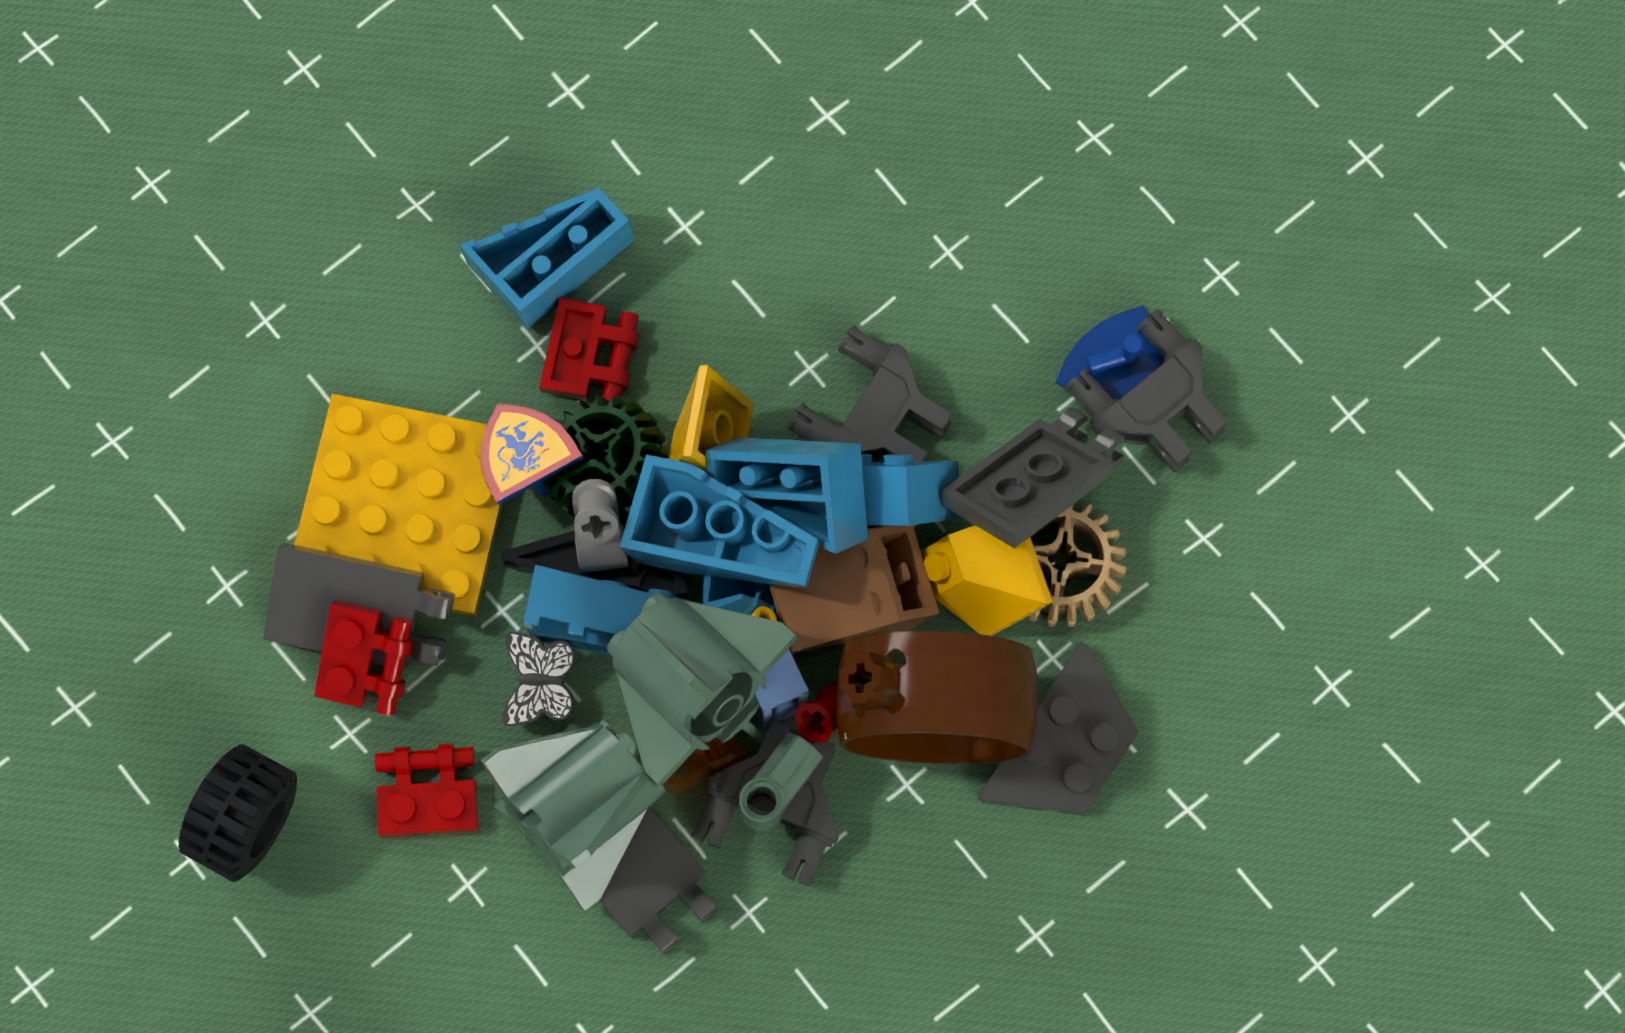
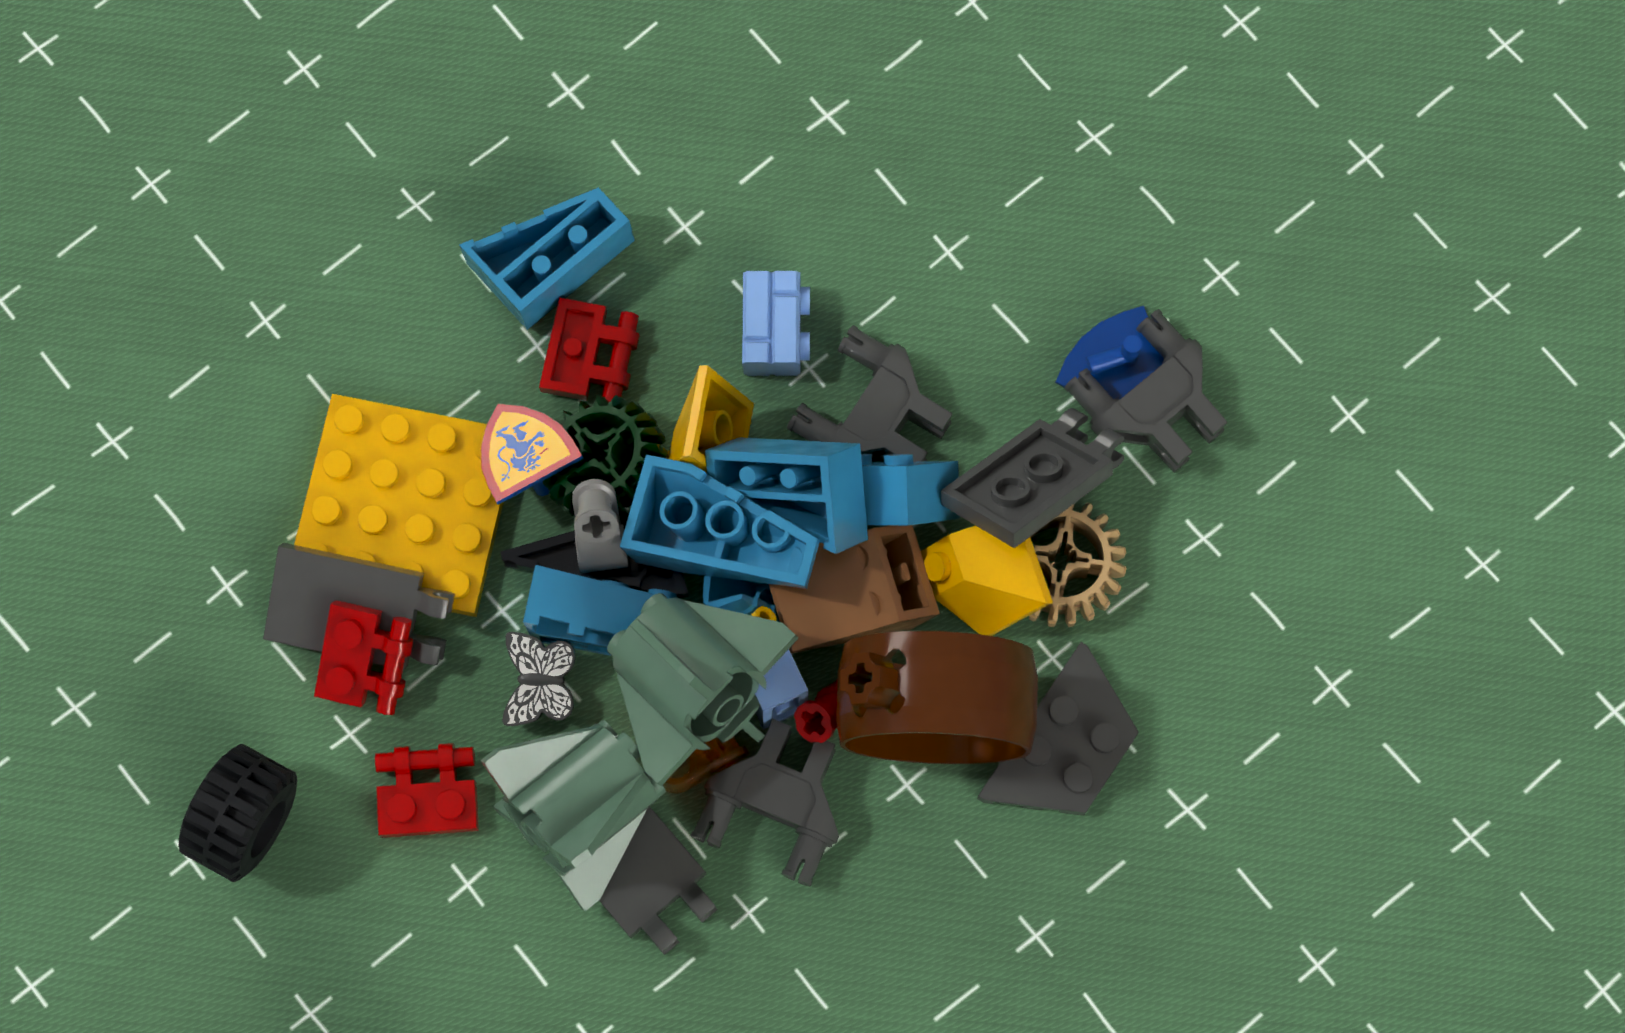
sand green piece [739,732,823,831] -> none
none -> light blue brick [742,271,810,376]

